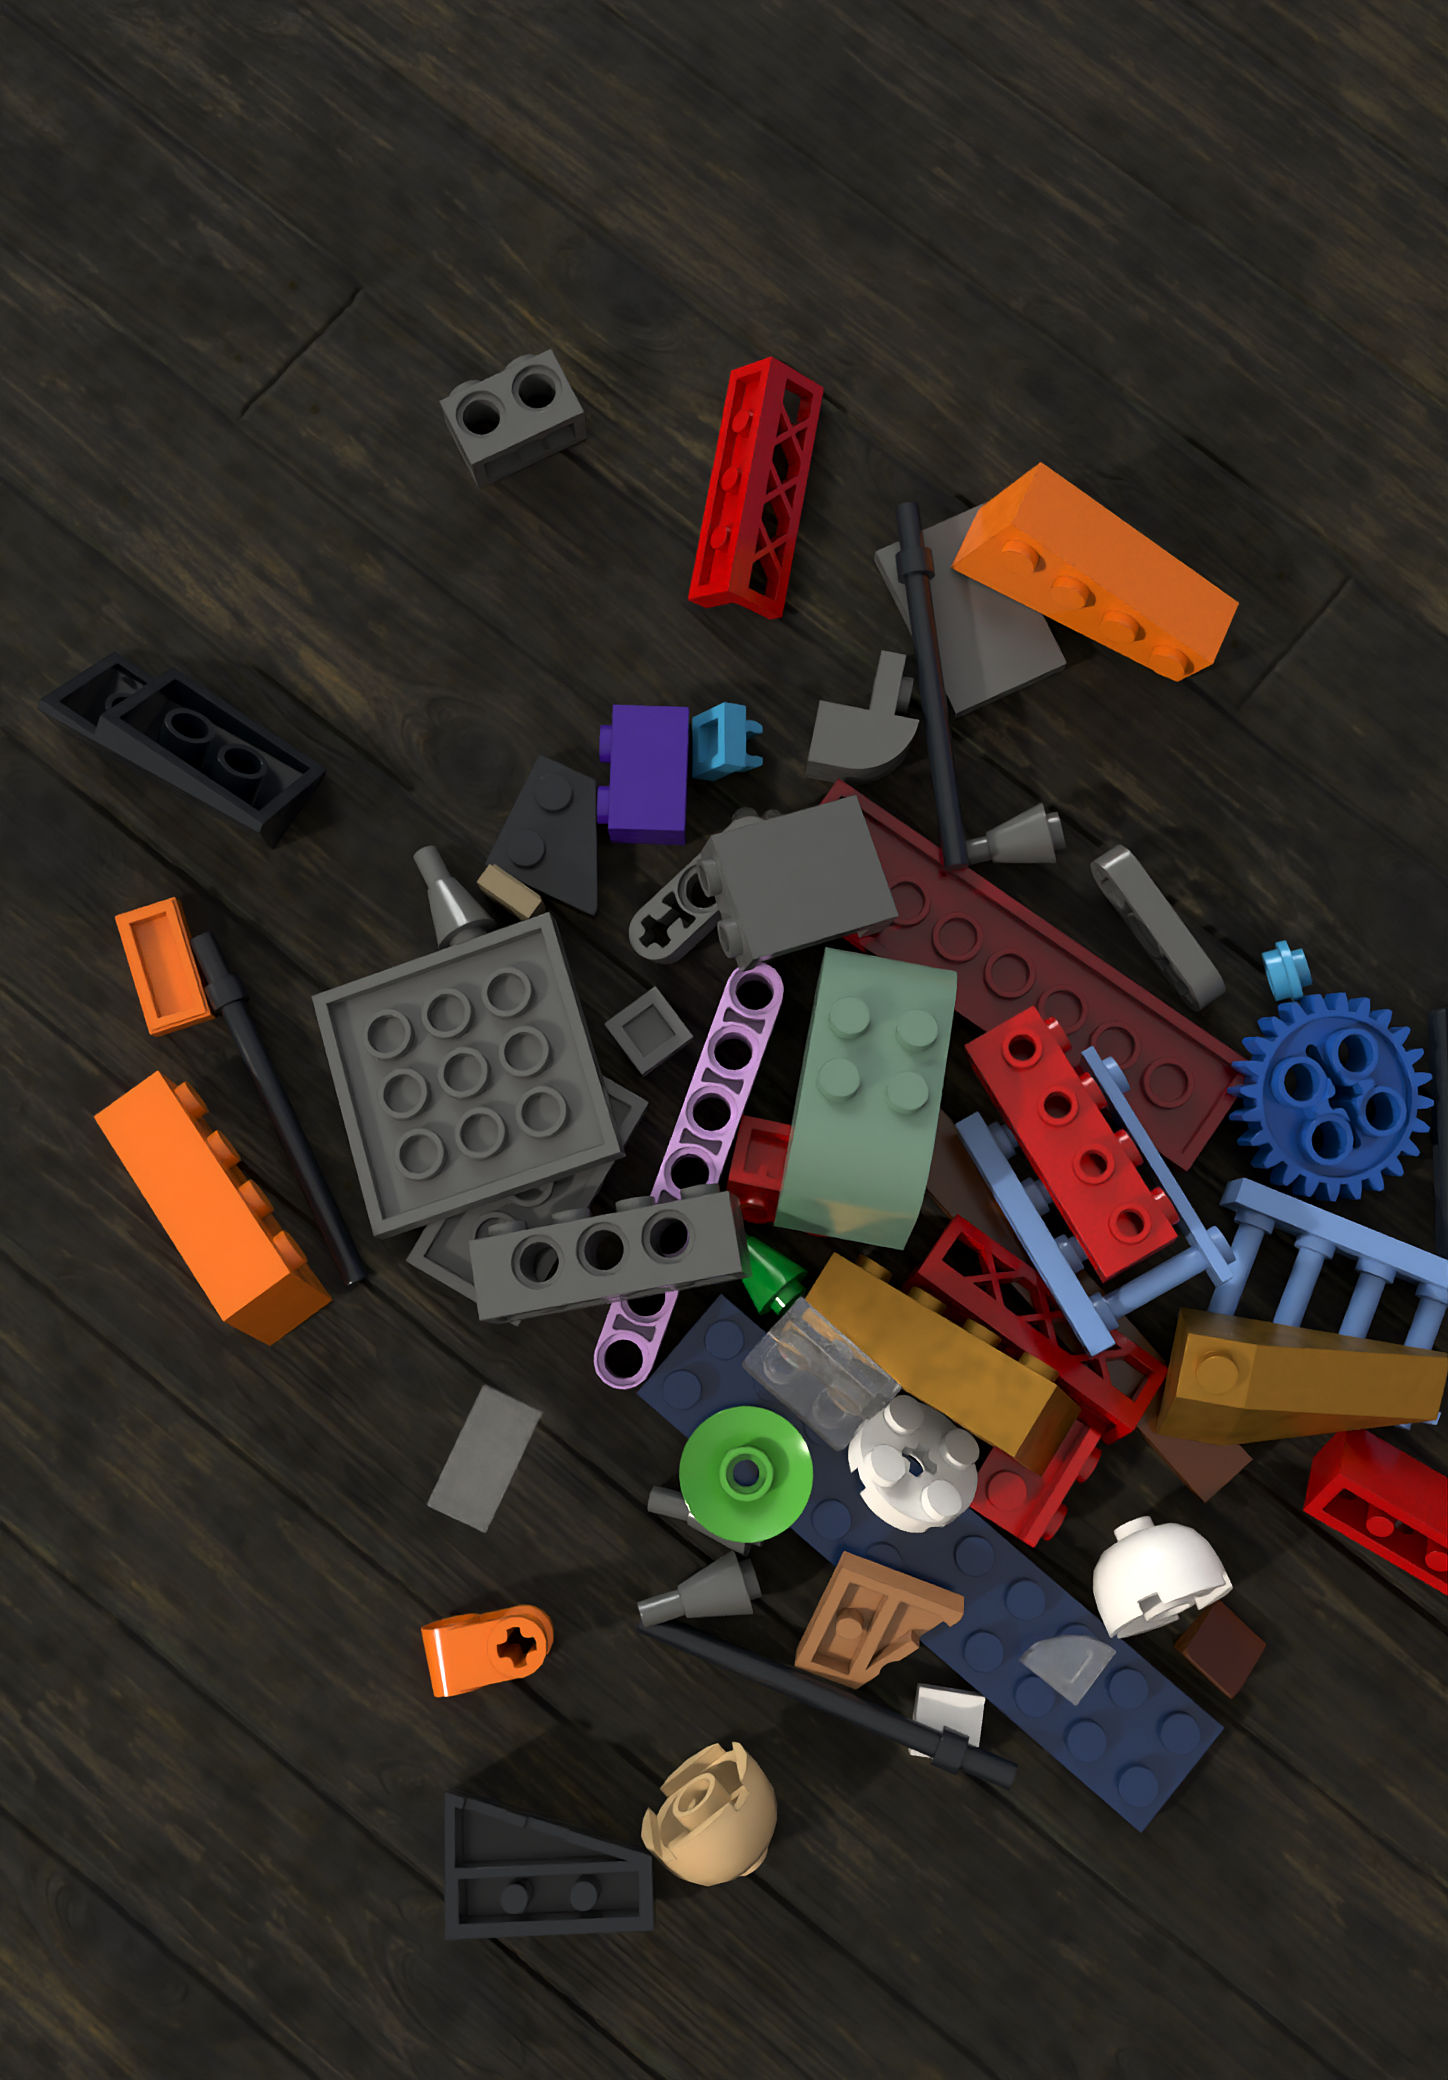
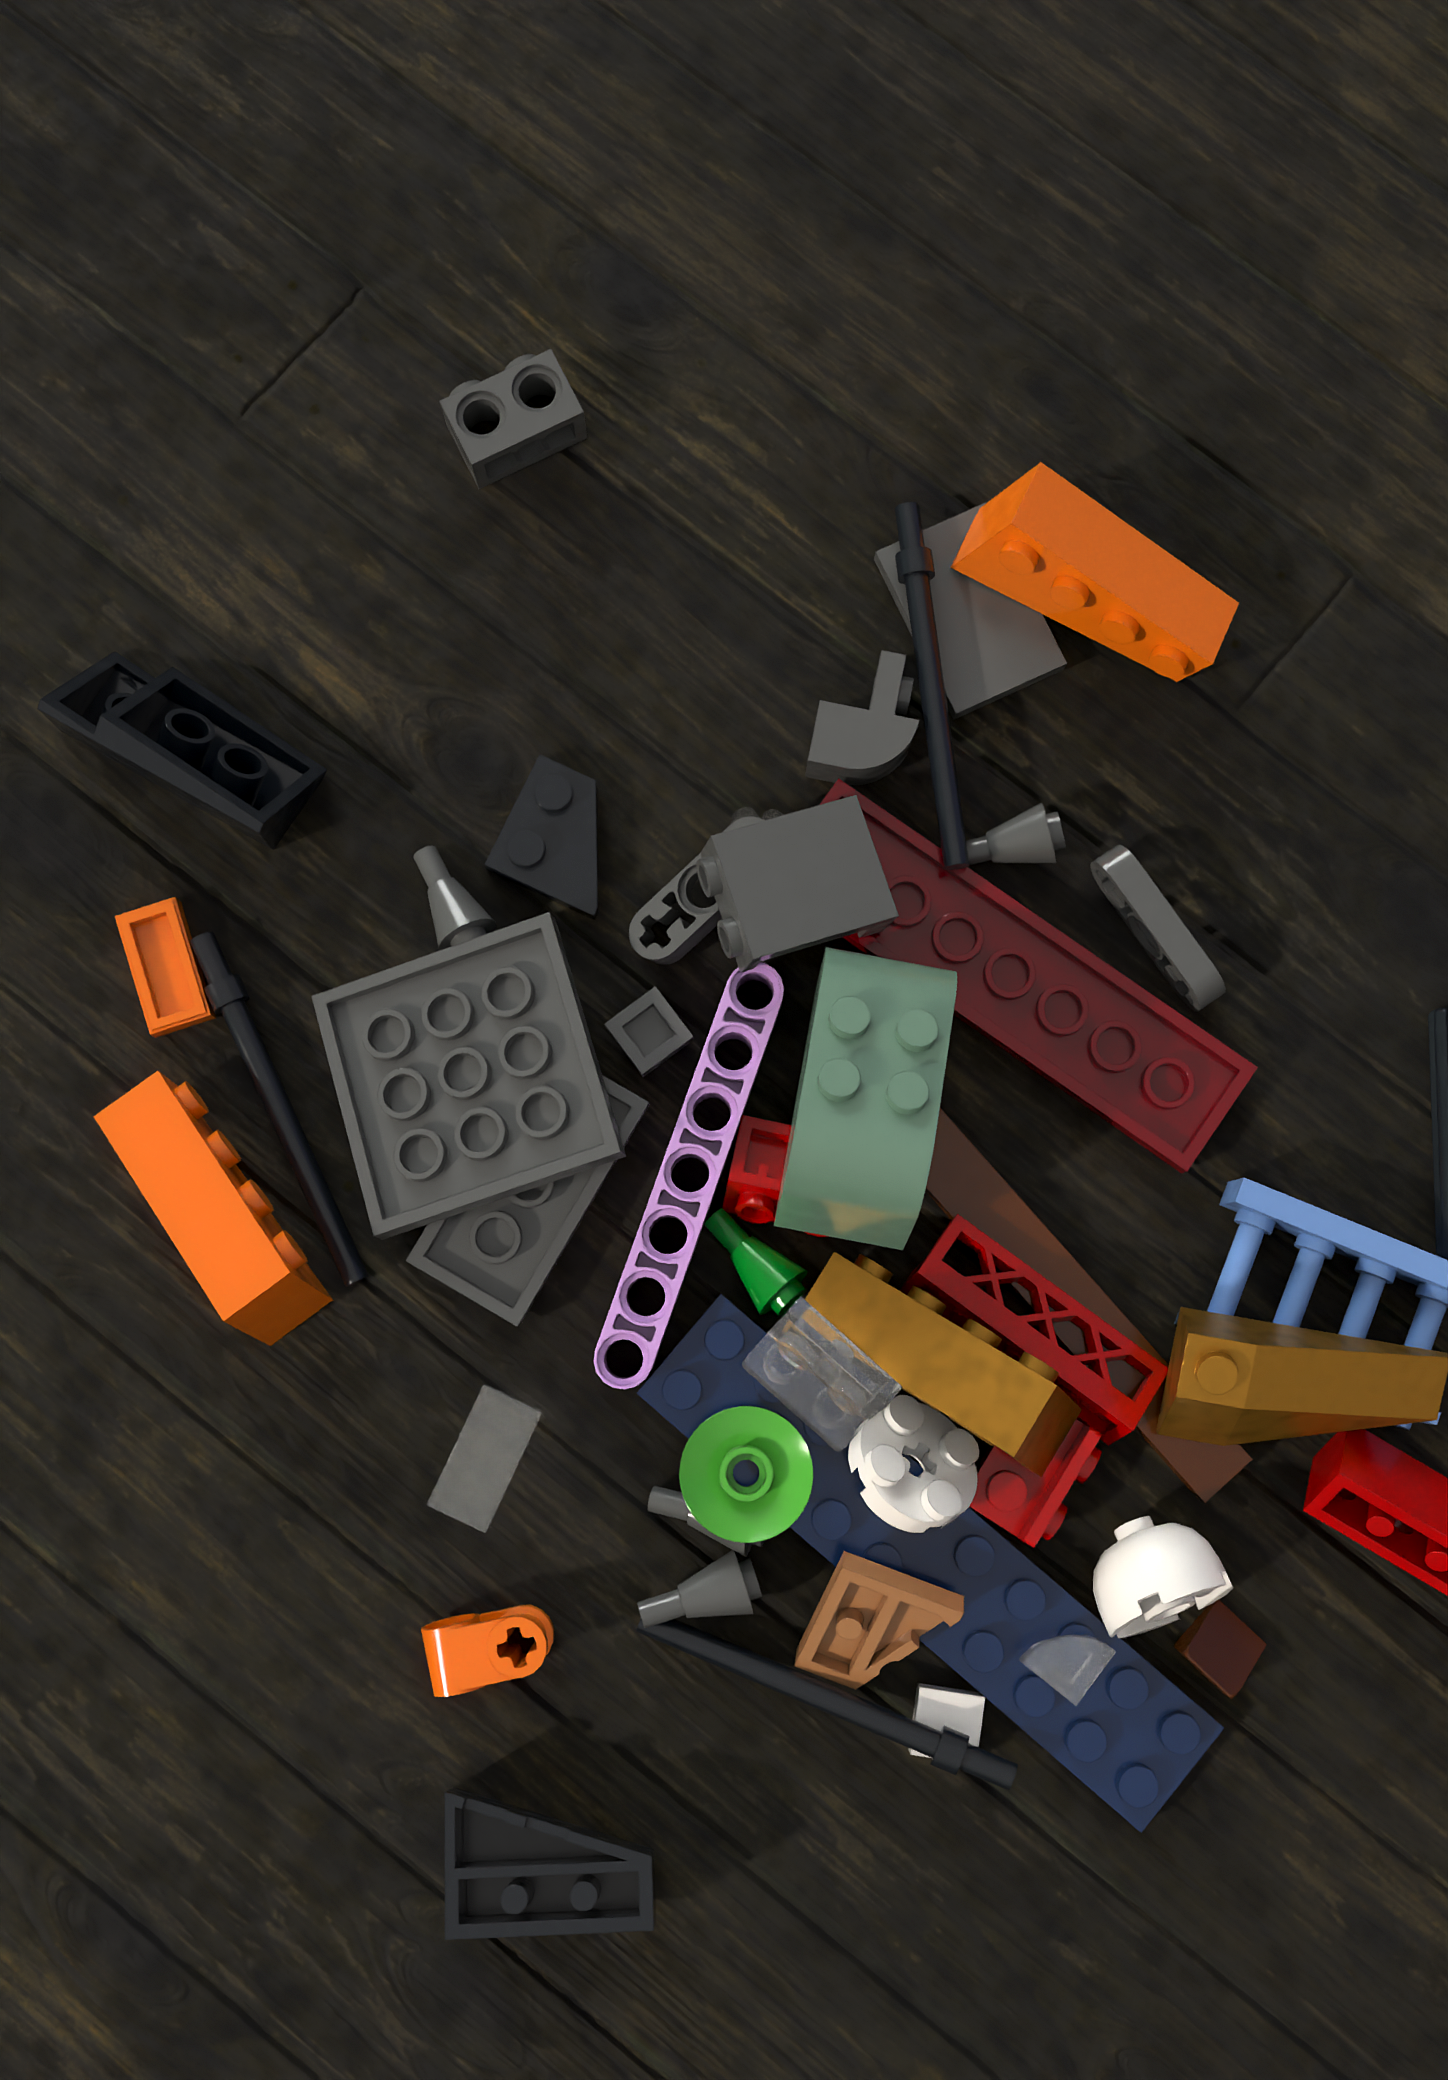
dark grey brick [468,1183,753,1324] -> none
dark tan tile [477,864,547,921] -> none
dark purple brick [597,704,690,845] -> none
tan cylinder [641,1742,777,1886] -> none
red fence [688,356,824,620] -> none
dark azure tile [692,702,763,781] -> none
medium blue fence [955,1046,1236,1359] -> none
red brick [964,1005,1180,1283] -> none
blue gear [1227,992,1434,1202] -> none
dark azure plate [1261,940,1312,1002] -> none

